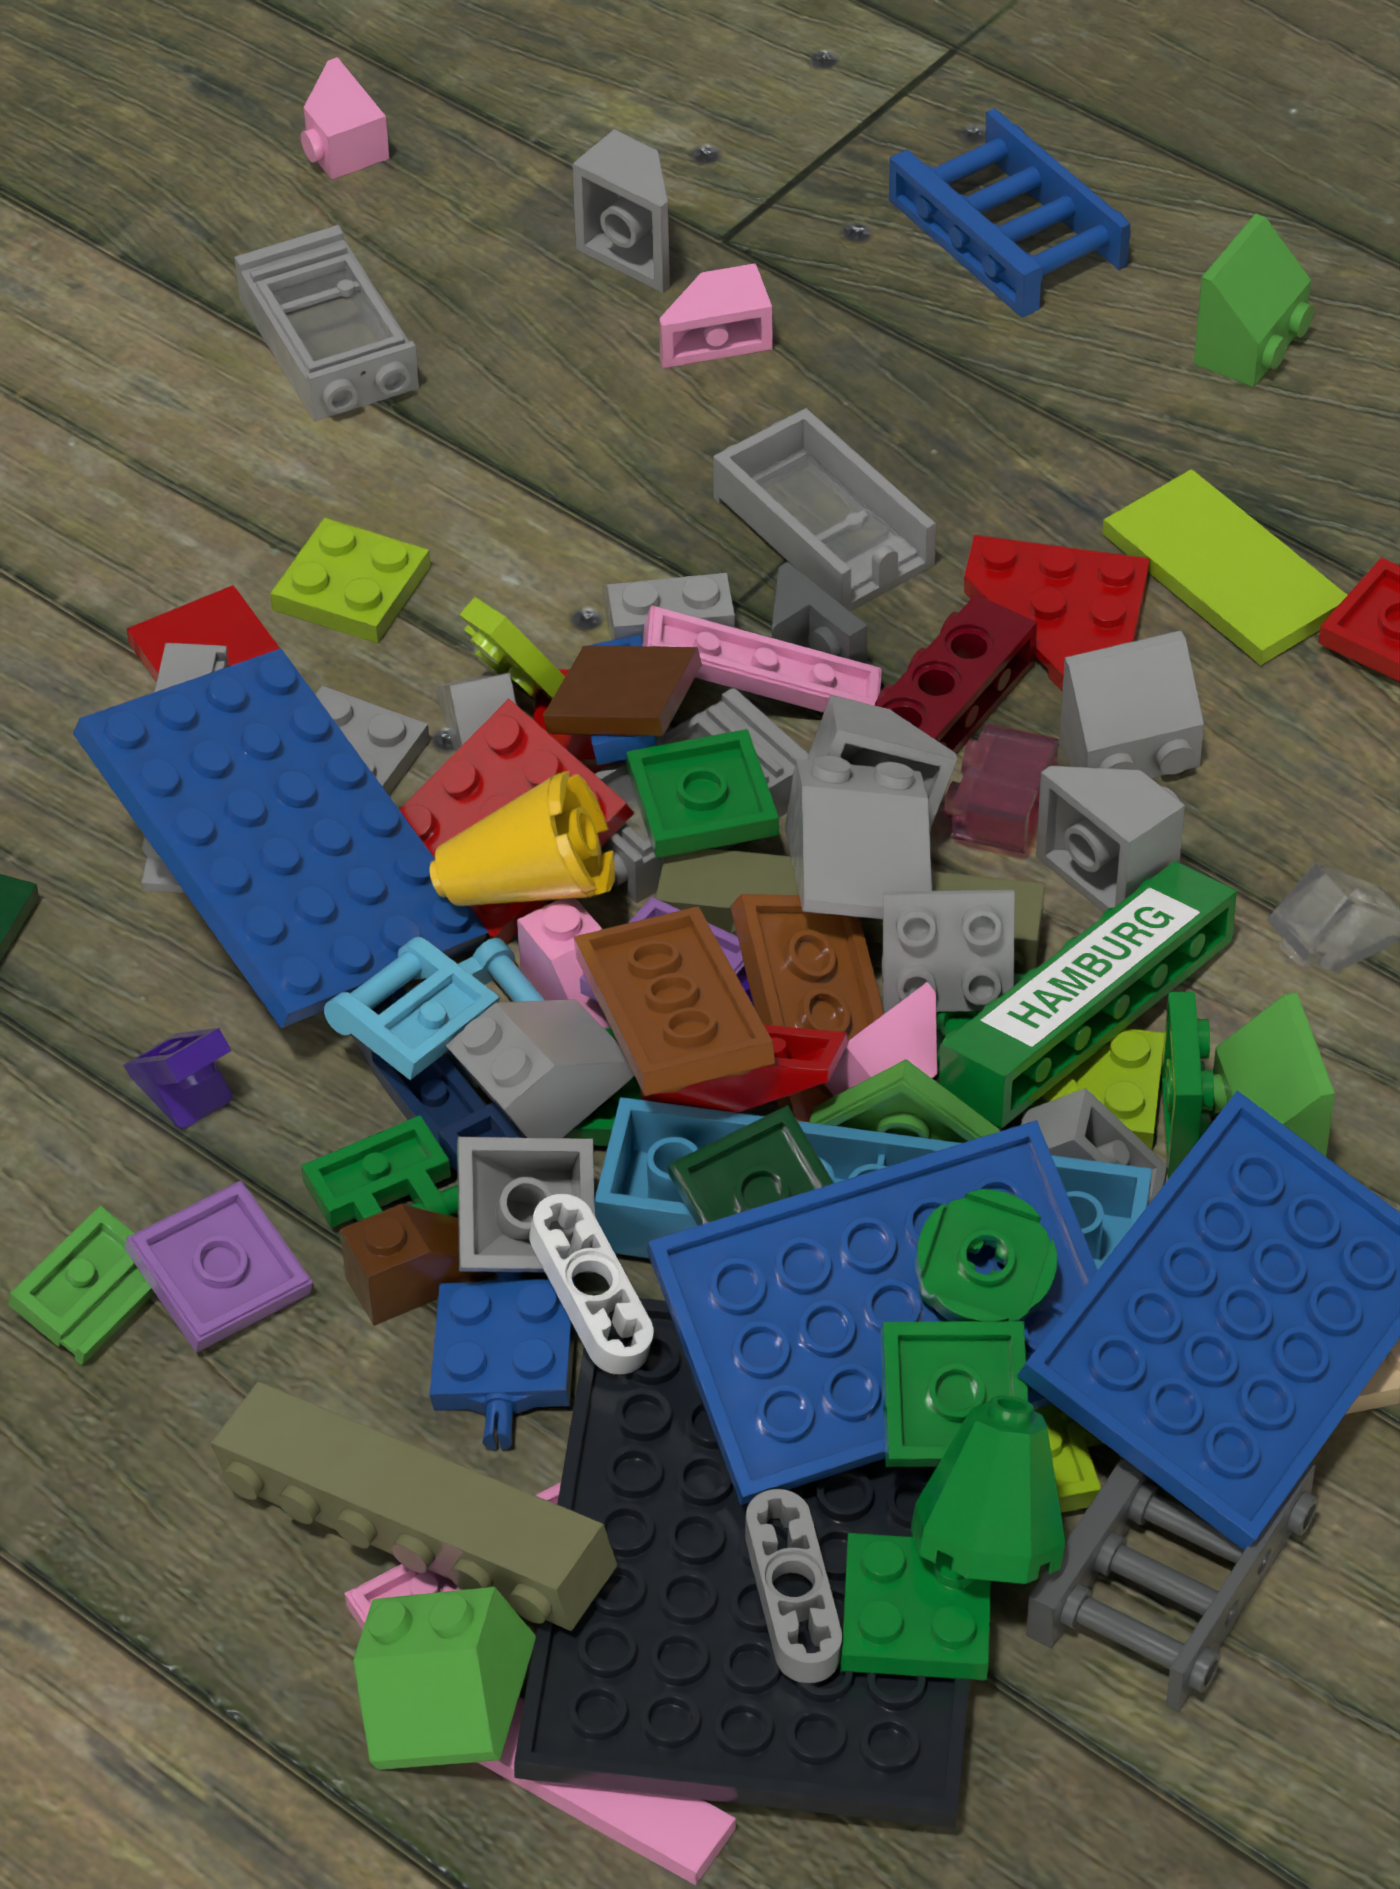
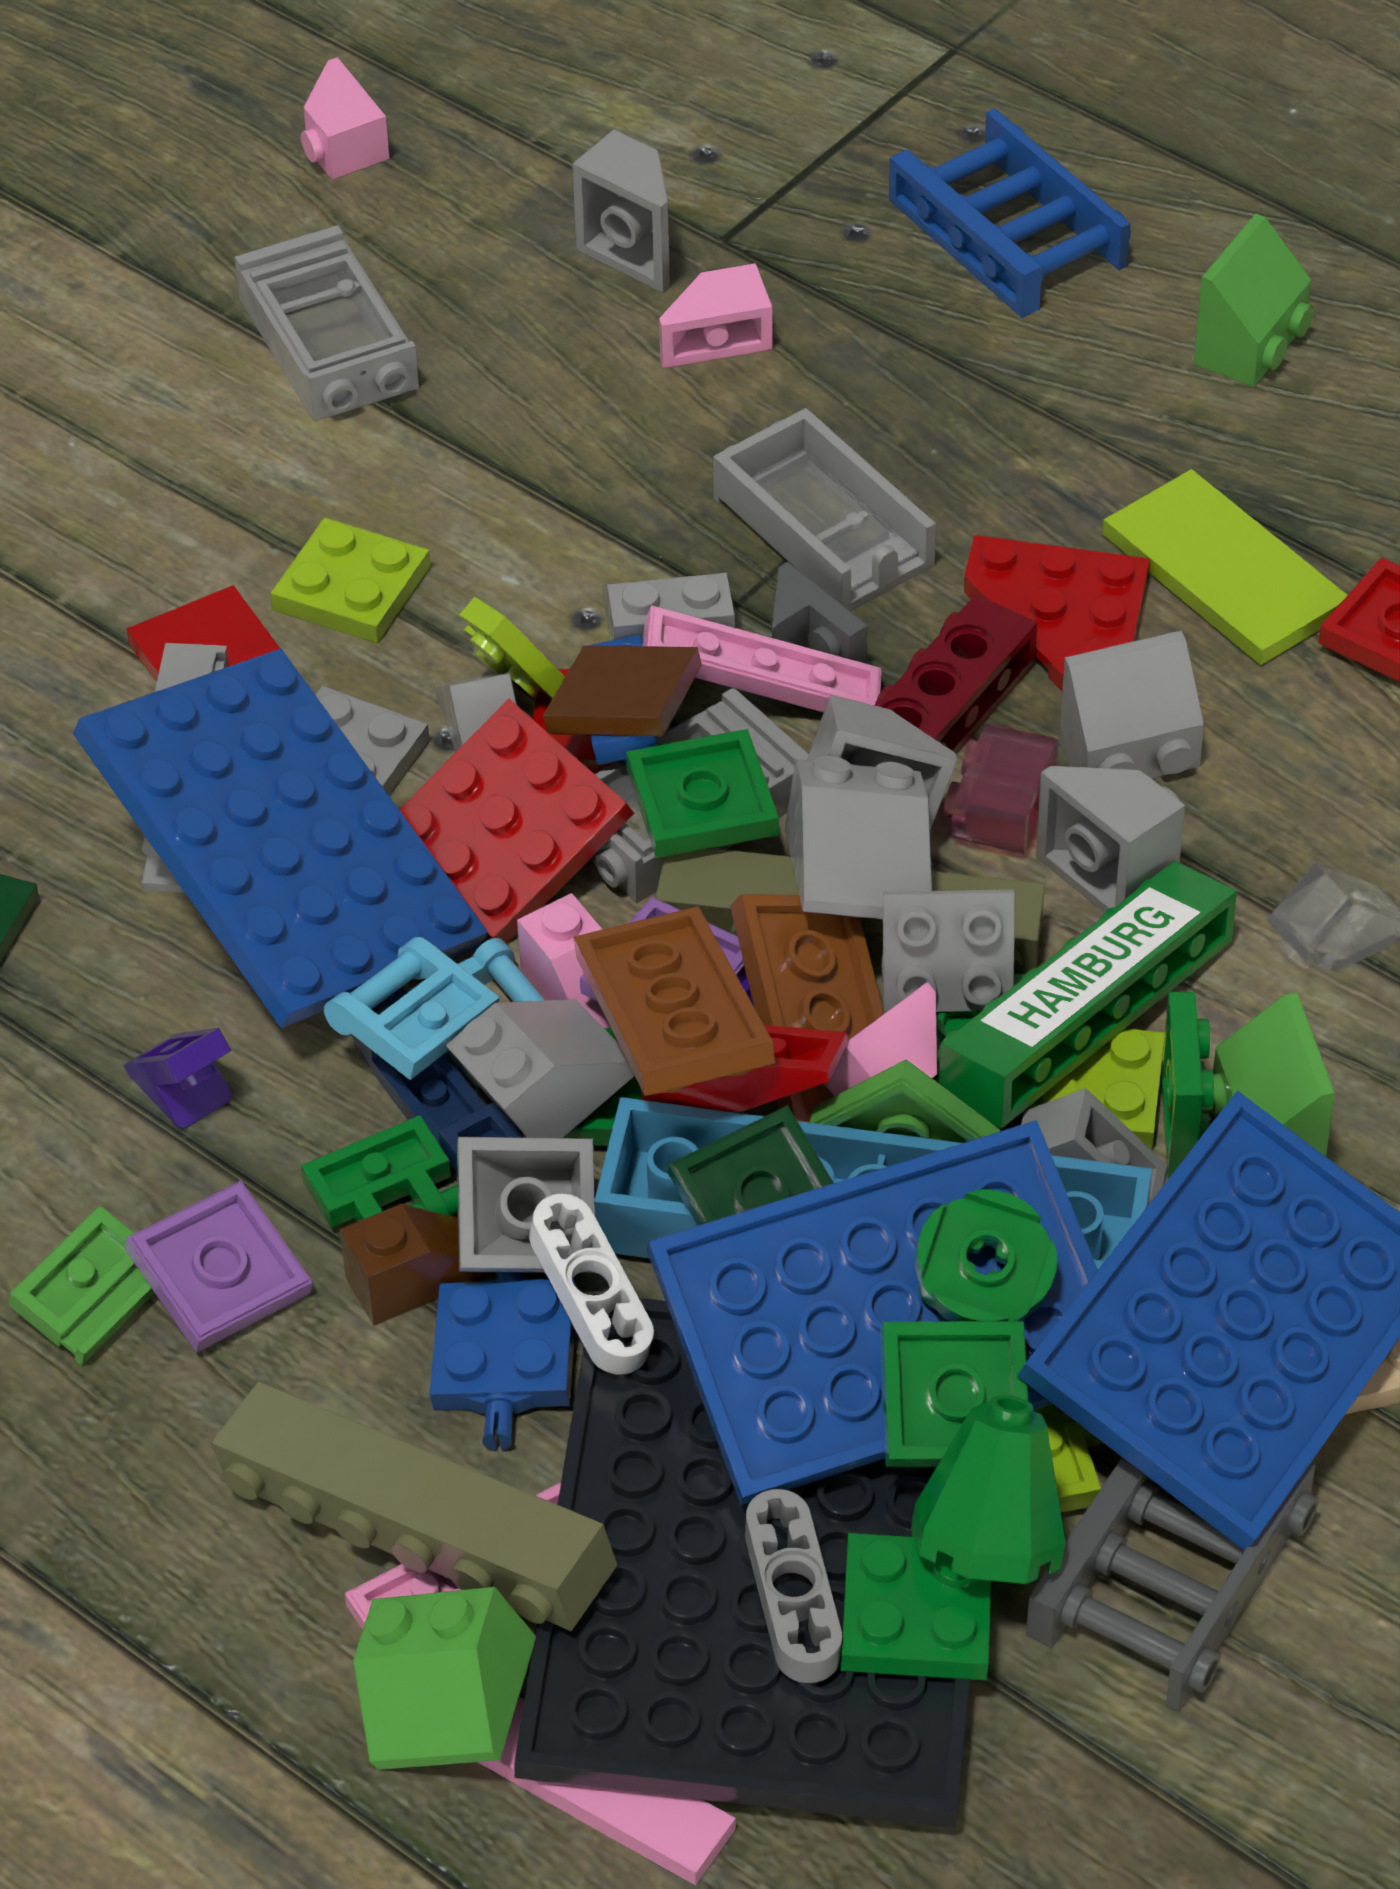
yellow cone [429,771,615,906] -> none

